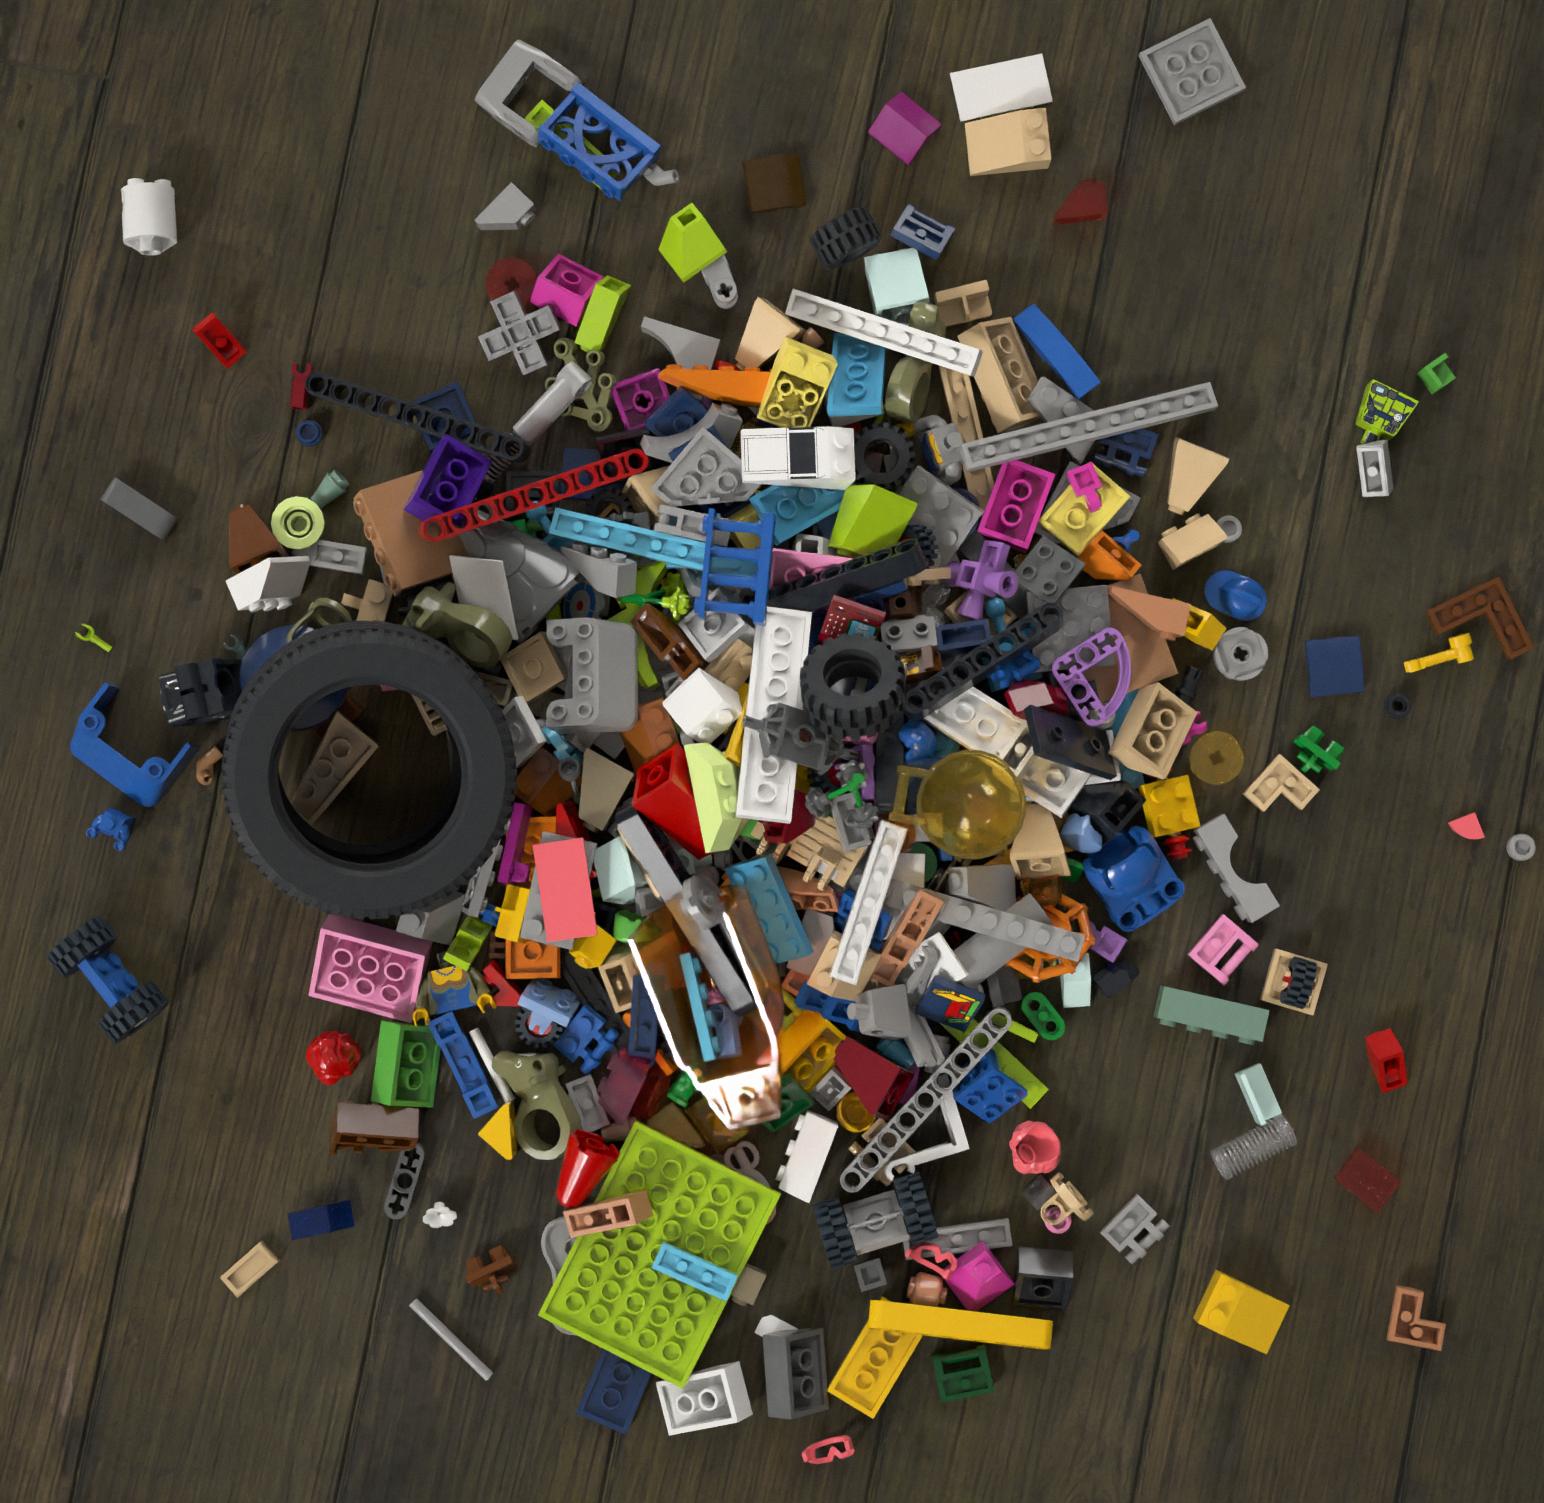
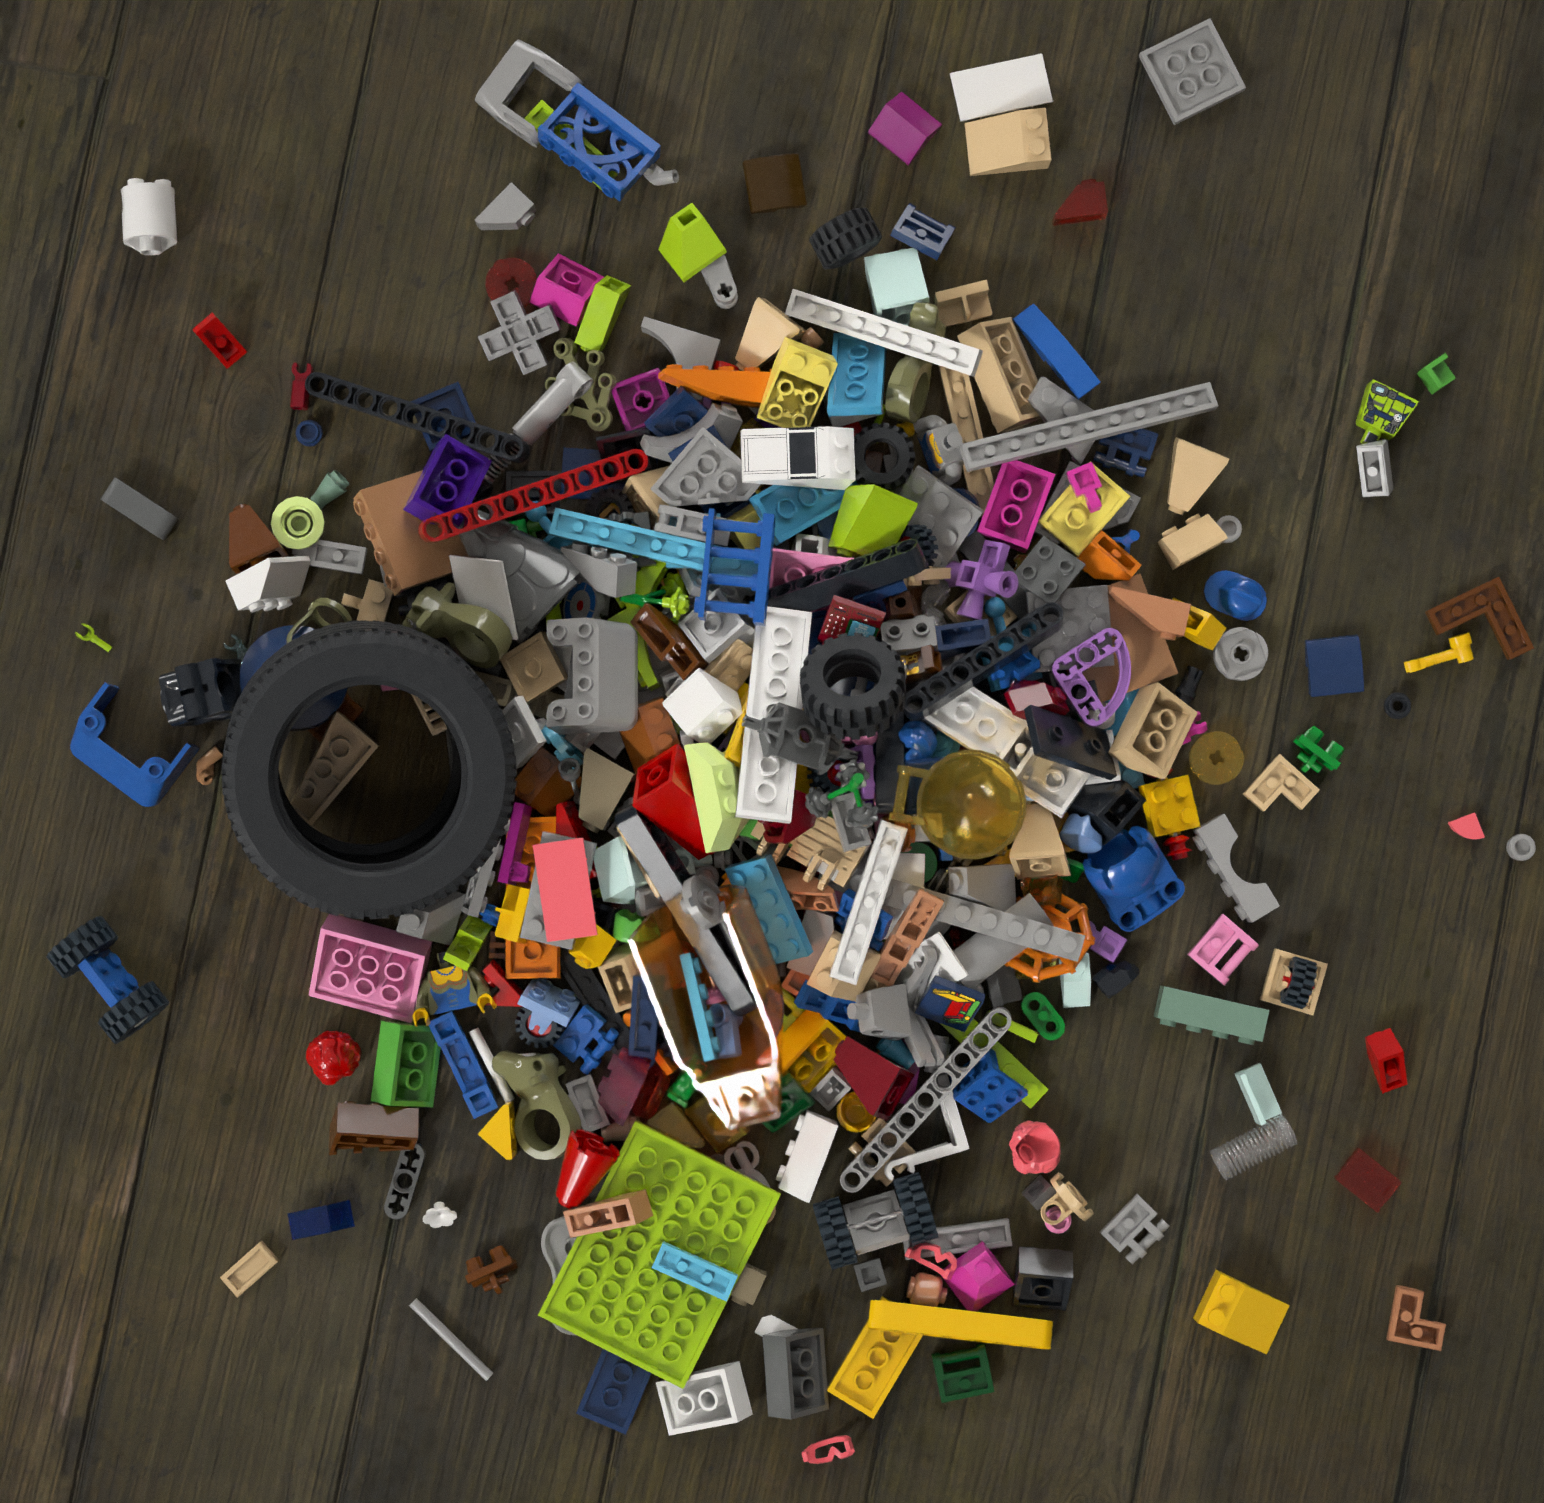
blue piece [86,807,137,851] -> none

